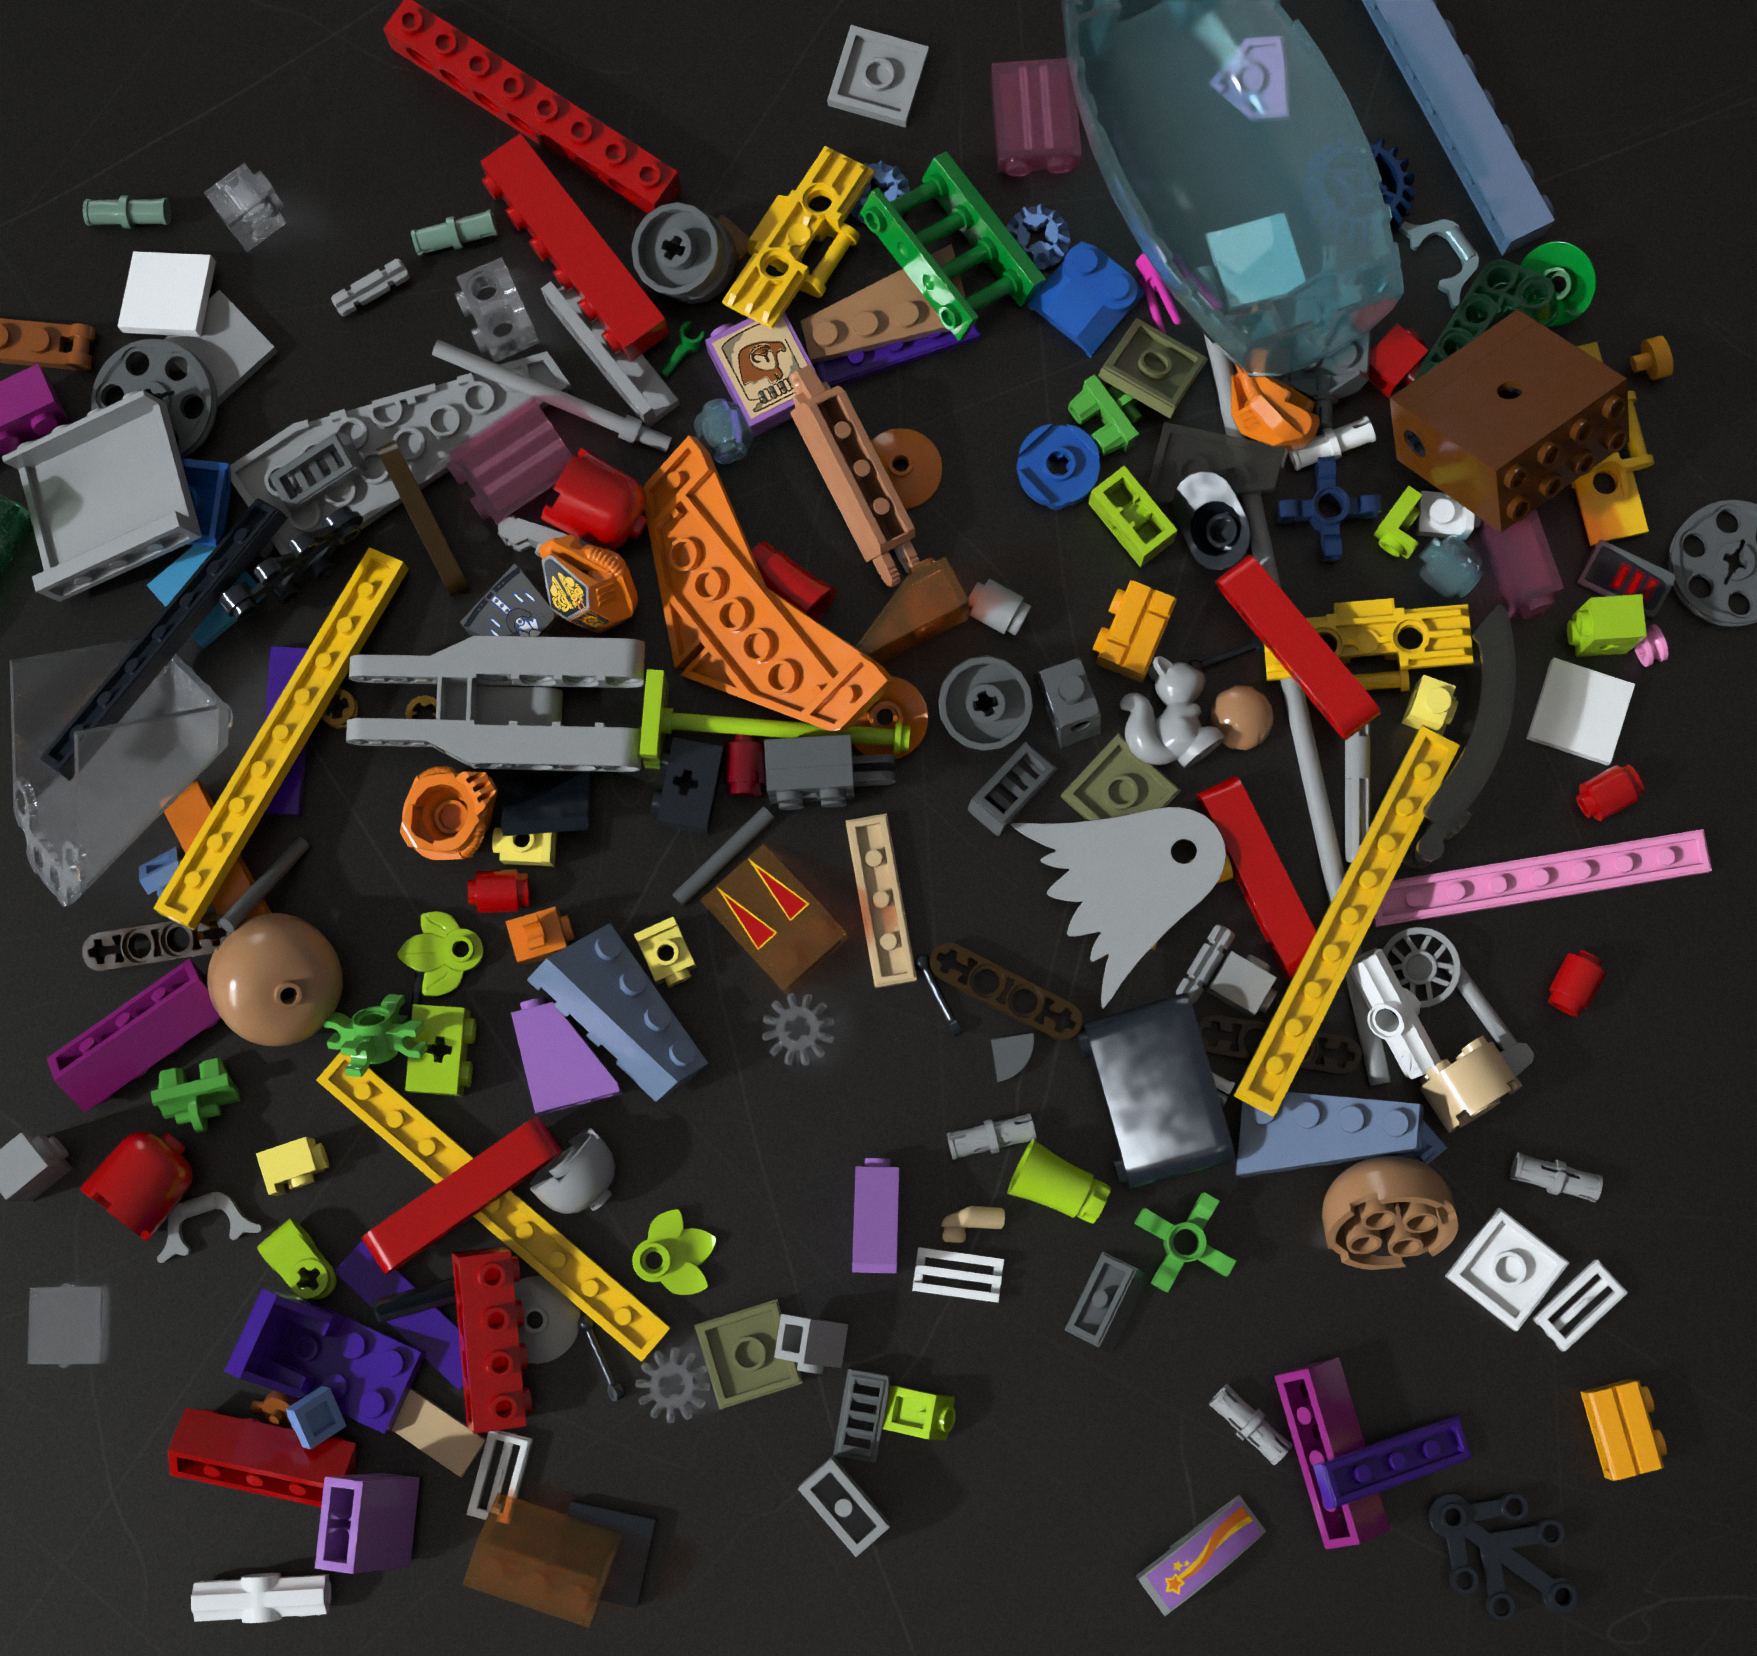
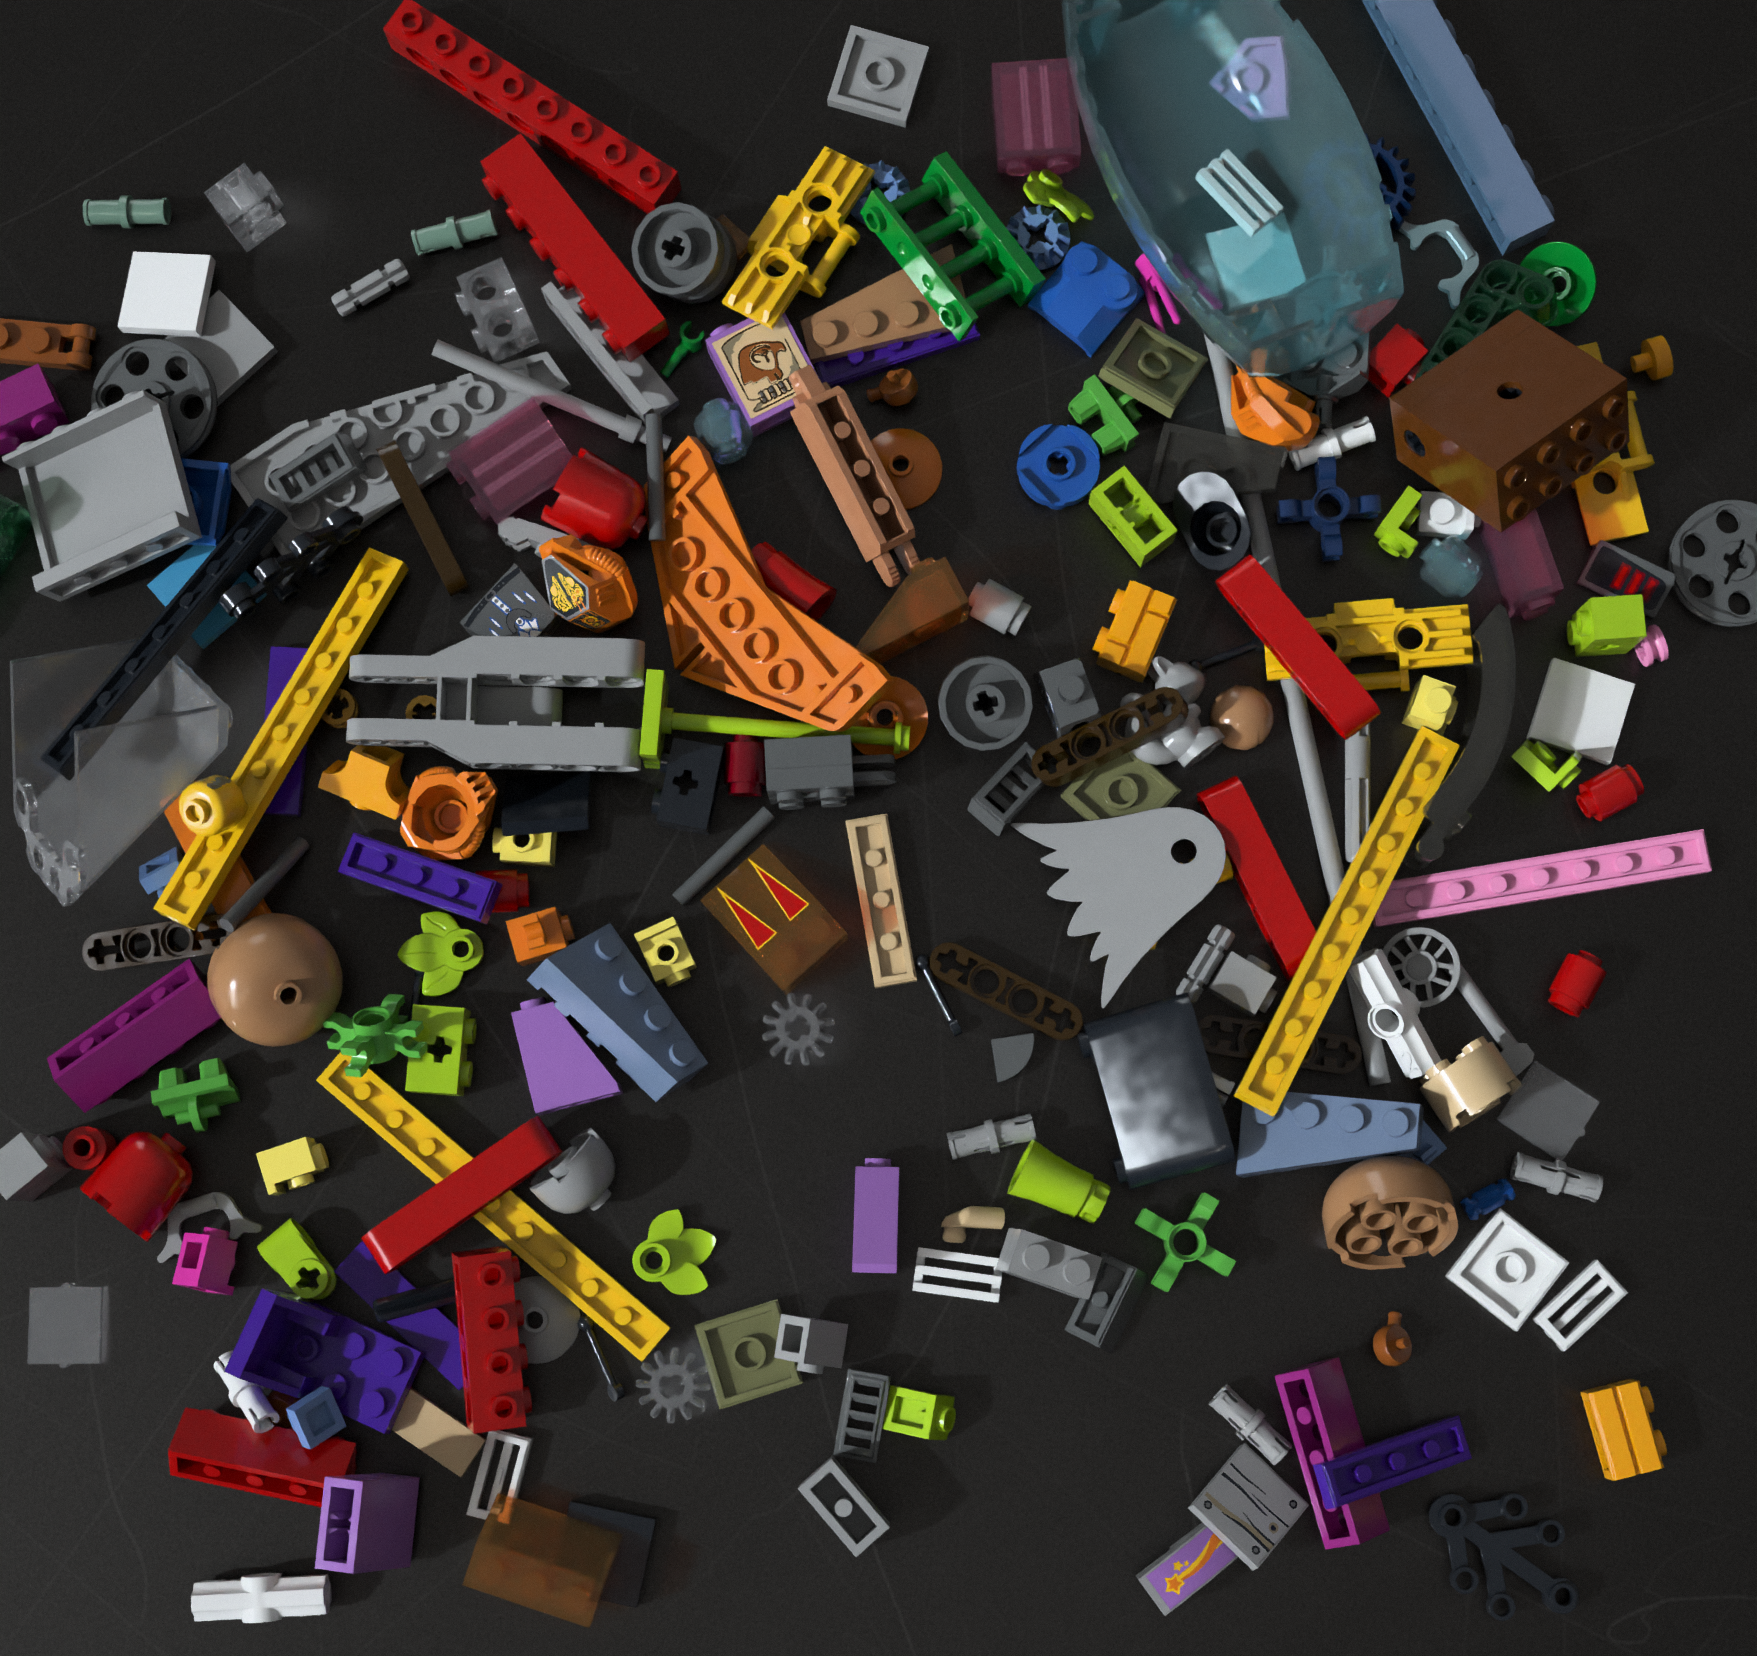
none -> red brick [63,1126,117,1171]
none -> dark pink brick [172,1227,238,1296]
none -> yellow head [179,775,245,837]
none -> white pin [214,1351,279,1433]
none -> light orange brick [318,745,410,820]
none -> dark purple tile [338,832,503,925]
none -> dark grey bar [645,413,666,541]
none -> dark orange piece [867,369,918,406]
none -> light grey brick [996,1228,1102,1300]
none -> lime plate [1023,169,1094,223]
none -> dark brown beam [1031,687,1189,787]
none -> light grey tile [1188,1443,1309,1571]
none -> white tile [1195,148,1284,237]
none -> dark orange piece [1373,1311,1412,1366]
none -> blue piece [1461,1179,1516,1220]
none -> clear piece [1497,1061,1600,1161]
none -> lime bracket [1511,739,1582,792]

